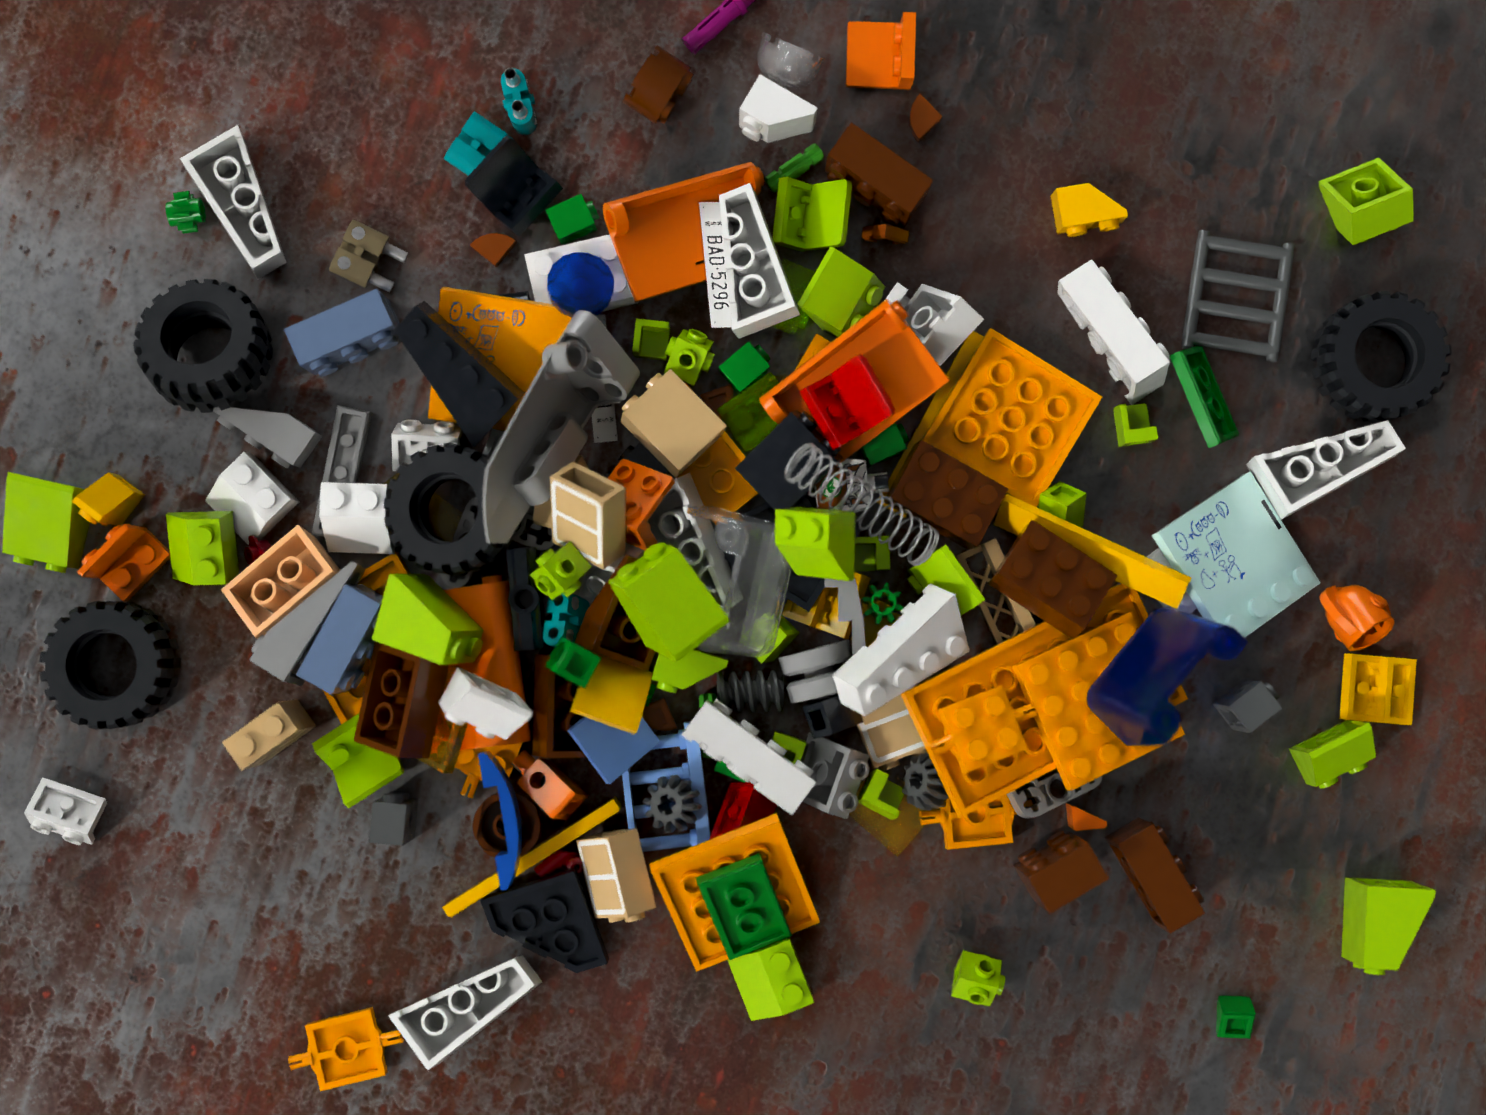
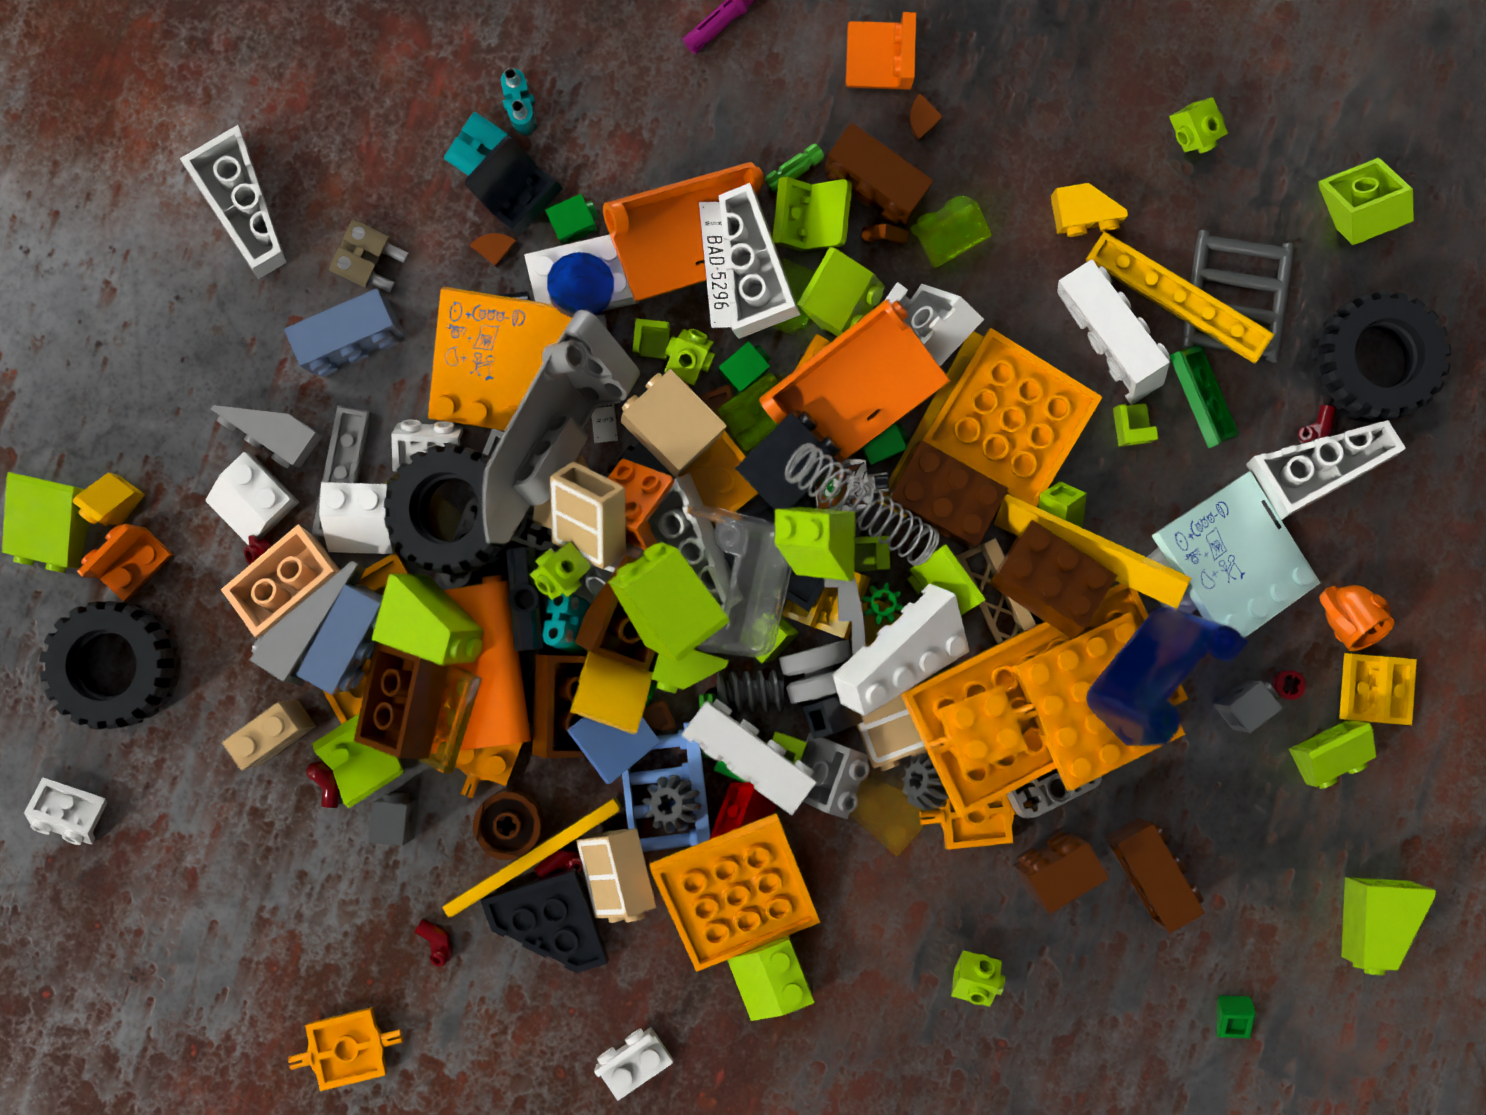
black tyre [133,279,273,413] -> none
green gear [165,191,206,234] -> none
lime slope [166,511,239,585] -> none
white wedge [388,955,542,1071] -> none
black wedge [394,301,525,447] -> none
white slope [439,667,533,739] -> none
blue slope [478,751,522,890] -> none
orange torso [512,750,589,820] -> none
green brick [545,636,601,688] -> none
reddish brown brick [622,45,694,124] -> none
green tile [696,853,792,960] -> none
white slope [739,74,818,143] -> none
clear cylinder [757,33,825,90] -> none
red bracket [799,354,895,451] -> none
lime panel [858,769,904,820] -> none
orange slope [1066,803,1107,831] -> none
none -> dark red arm [306,761,339,808]
none -> dark red arm [414,918,453,967]
none -> white bracket [594,1027,673,1101]
none -> clear neon green bracket [910,196,992,268]
none -> yellow tile [1086,231,1275,364]
none -> lime brick [1169,97,1228,153]
none -> dark red bush [1272,670,1306,700]
none -> dark red arm [1298,405,1337,444]

